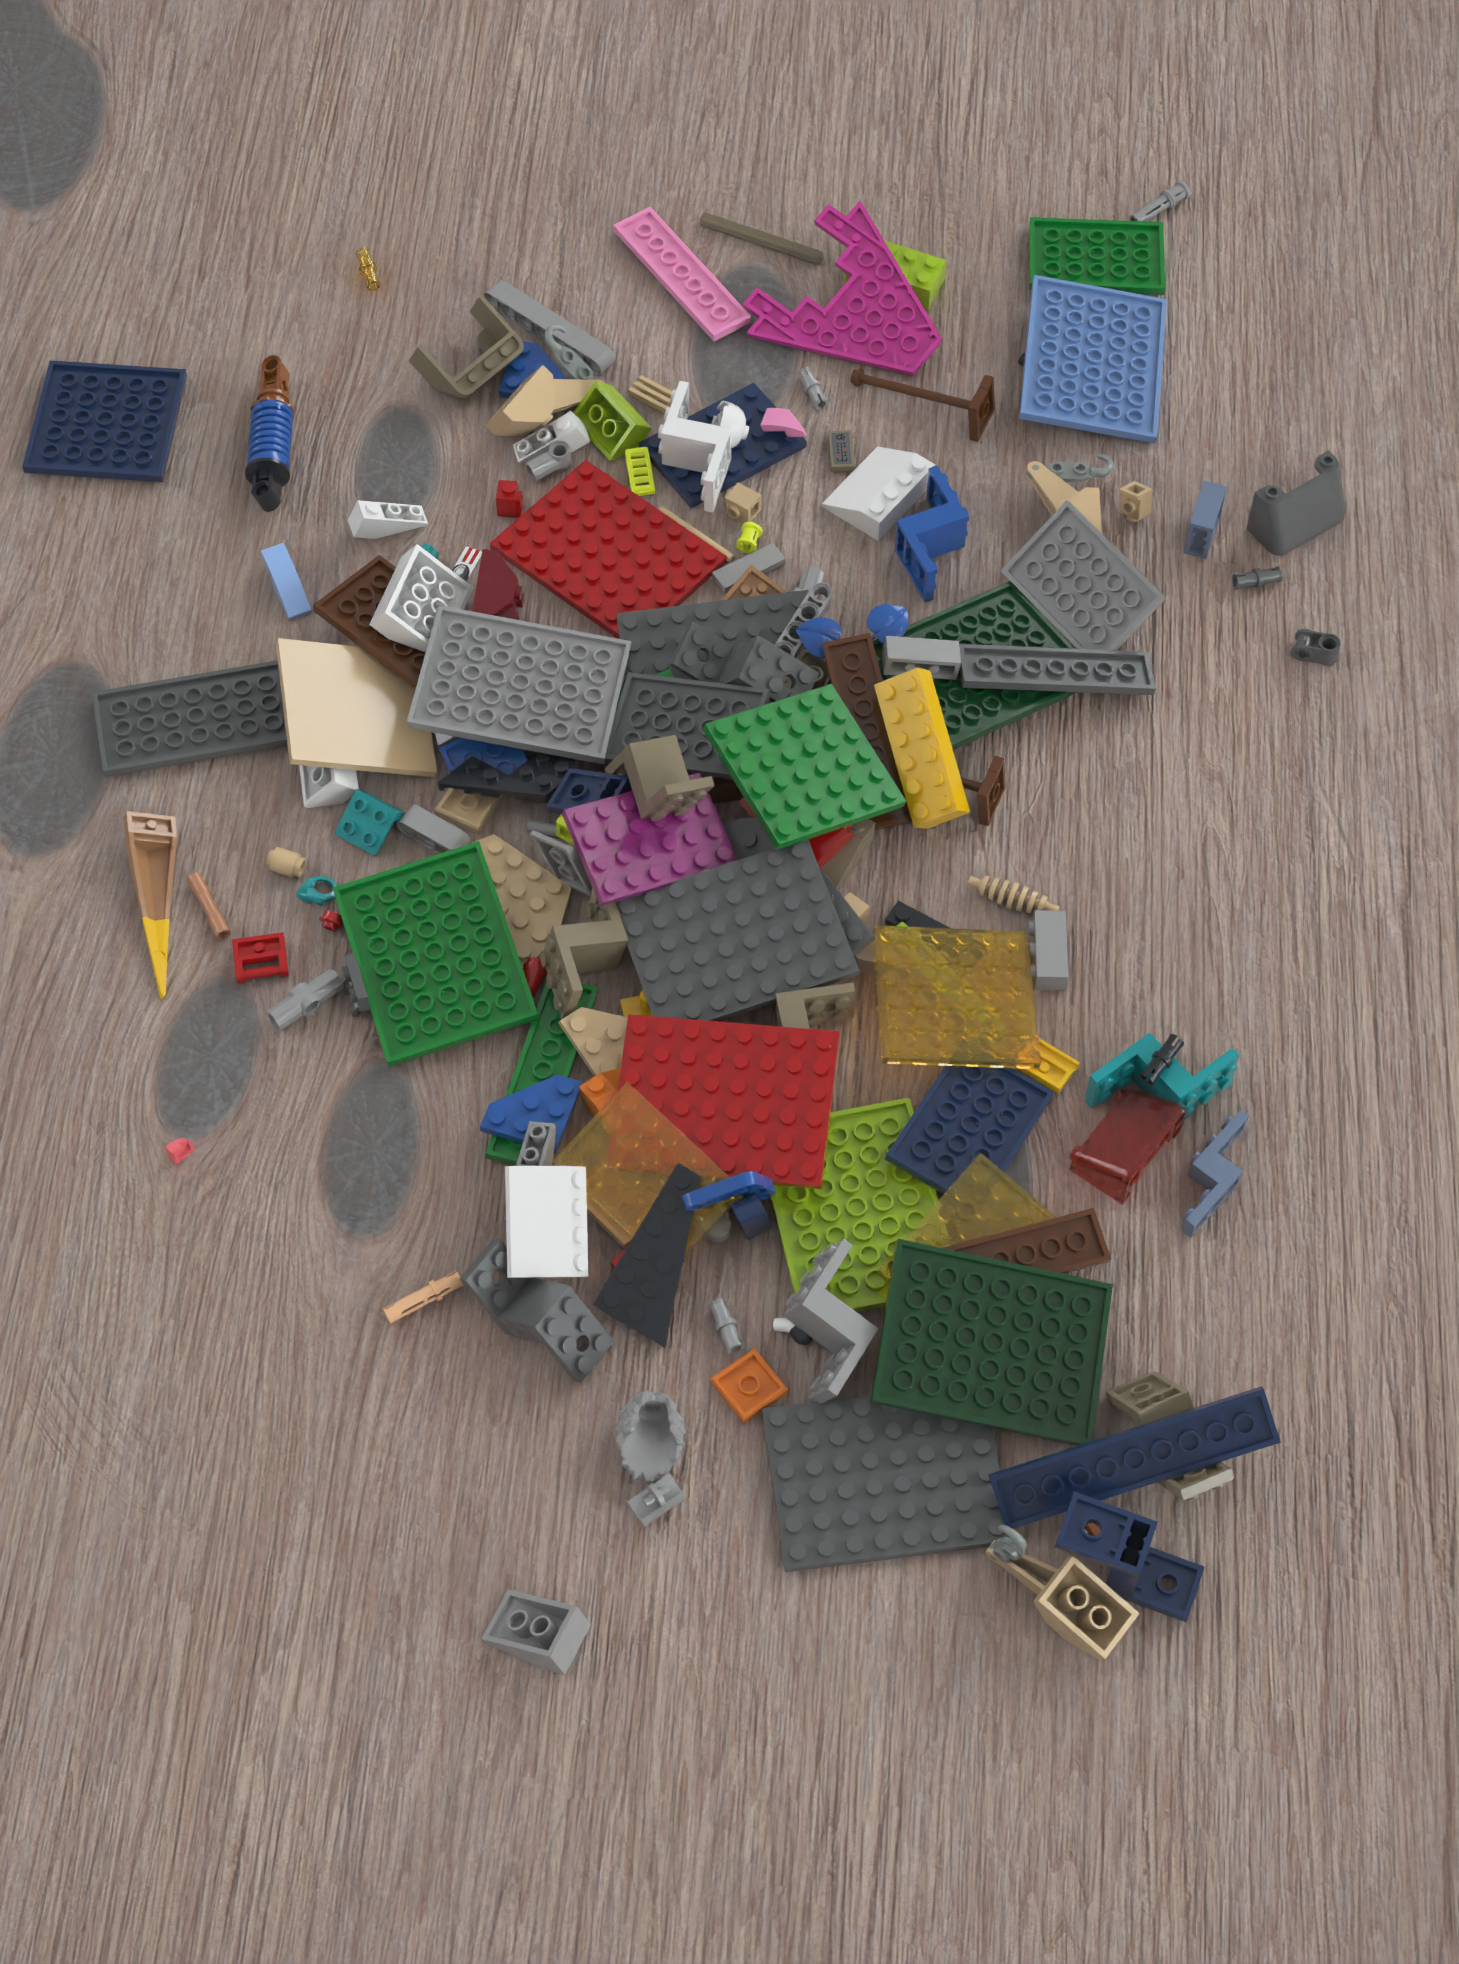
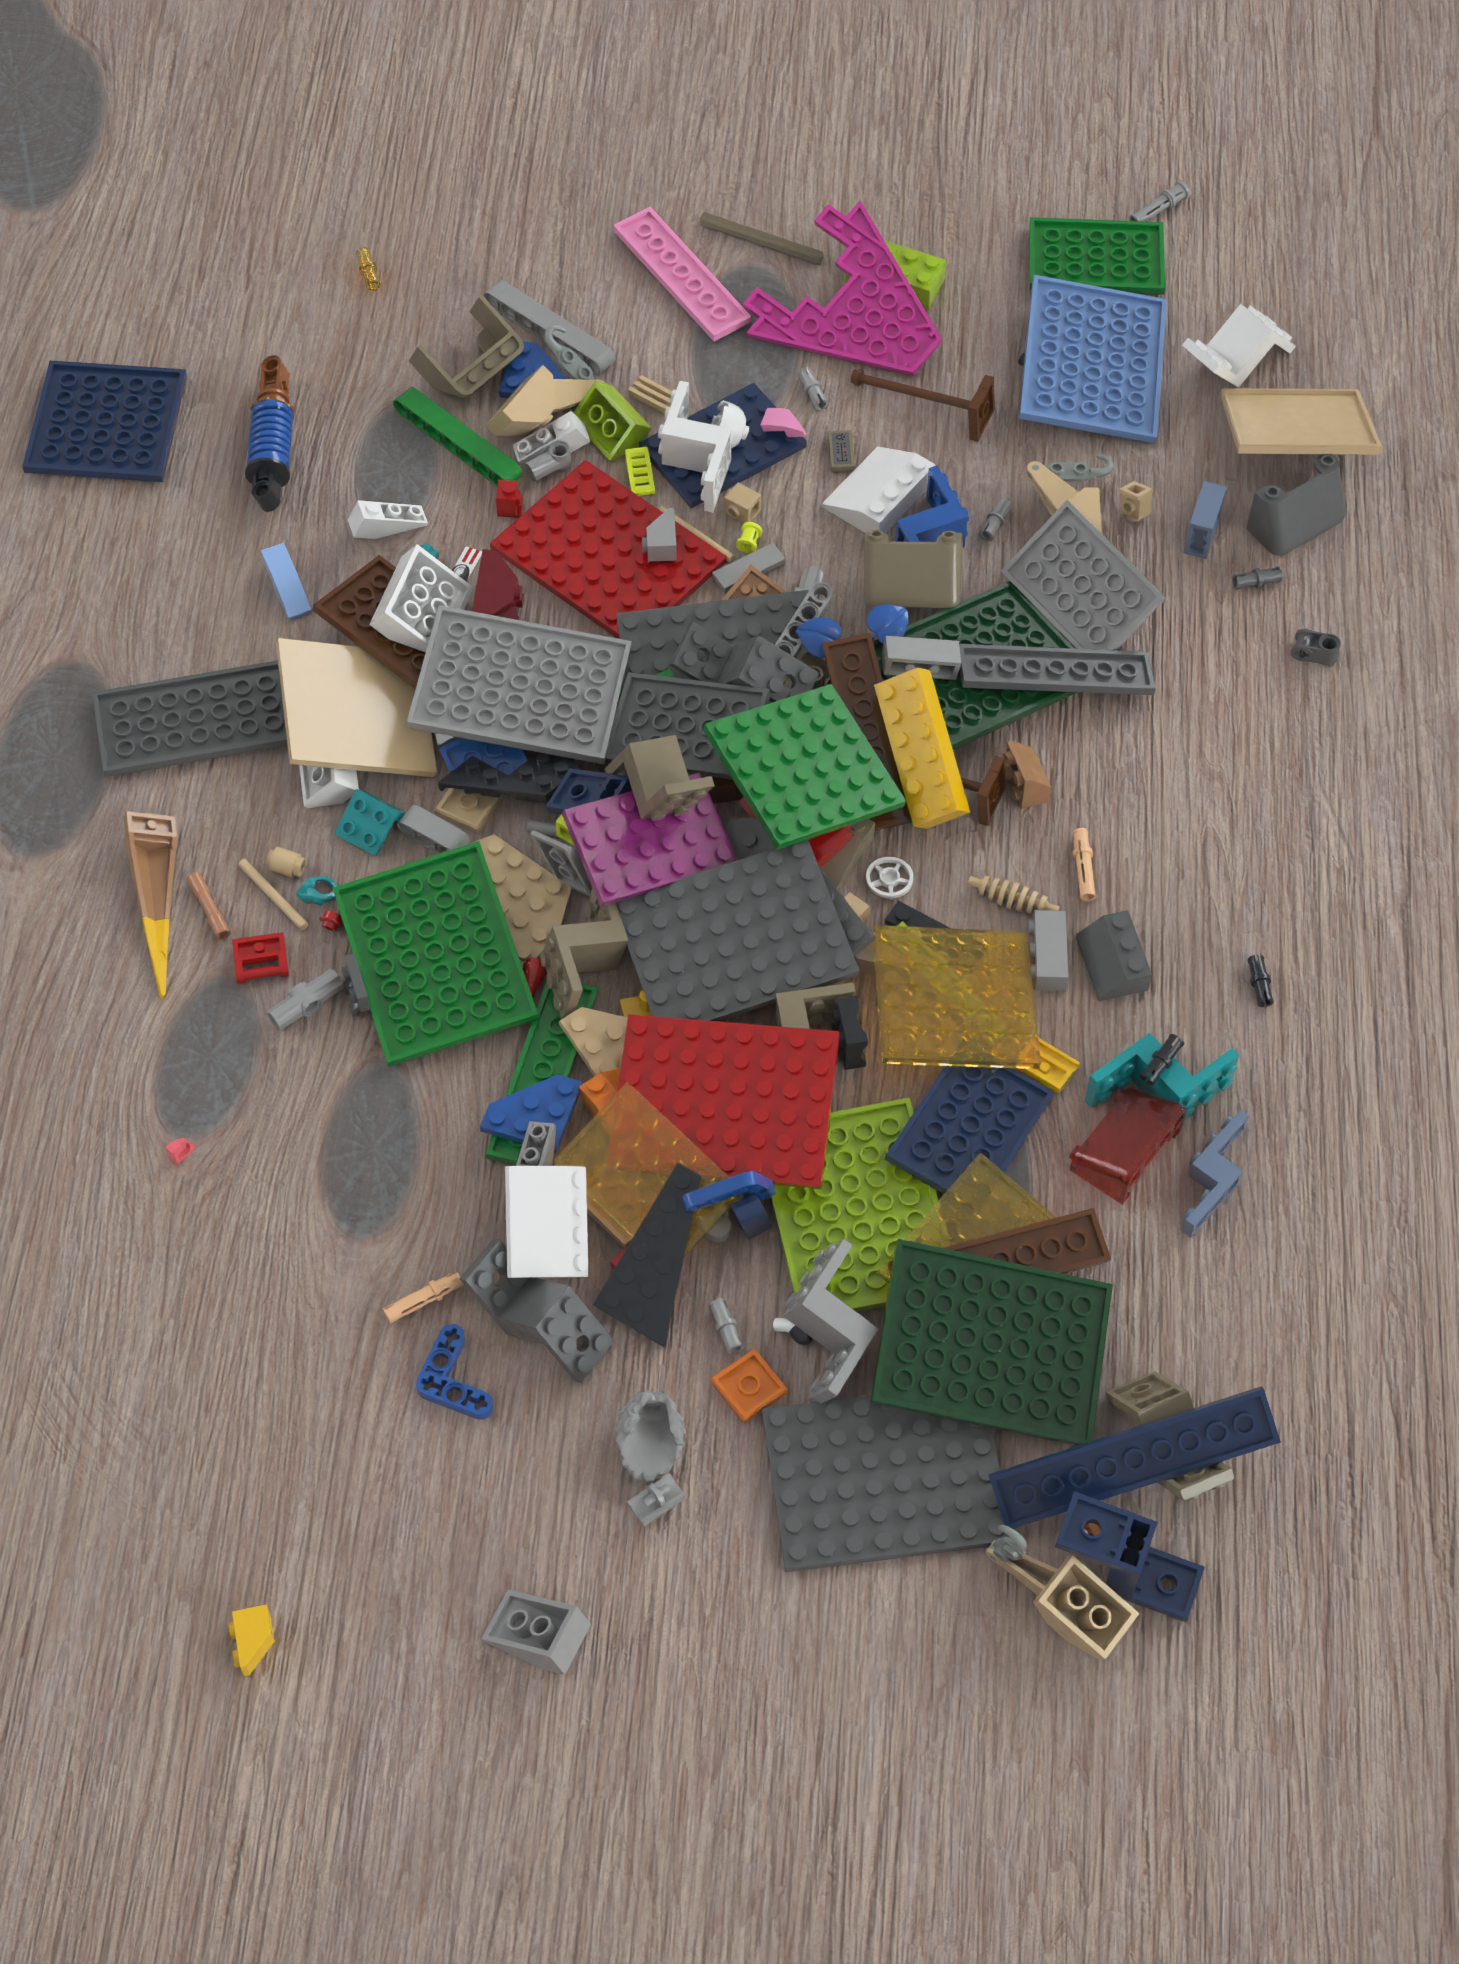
none -> yellow slope [228,1604,275,1676]
none -> tan bar [238,859,309,931]
none -> green beam [393,387,523,487]
none -> blue beam [416,1324,493,1420]
none -> light grey slope [642,508,677,562]
none -> black brick [831,996,868,1070]
none -> dark tan windscreen [864,530,964,608]
none -> white wheel [866,857,913,900]
none -> light grey axle [979,498,1012,541]
none -> medium nougat slope [1003,740,1051,809]
none -> light nougat pin [1072,828,1096,902]
none -> dark grey slope [1076,910,1152,1001]
none -> white bracket [1182,304,1296,387]
none -> tan tile [1220,388,1382,455]
none -> black pin [1247,954,1274,1007]

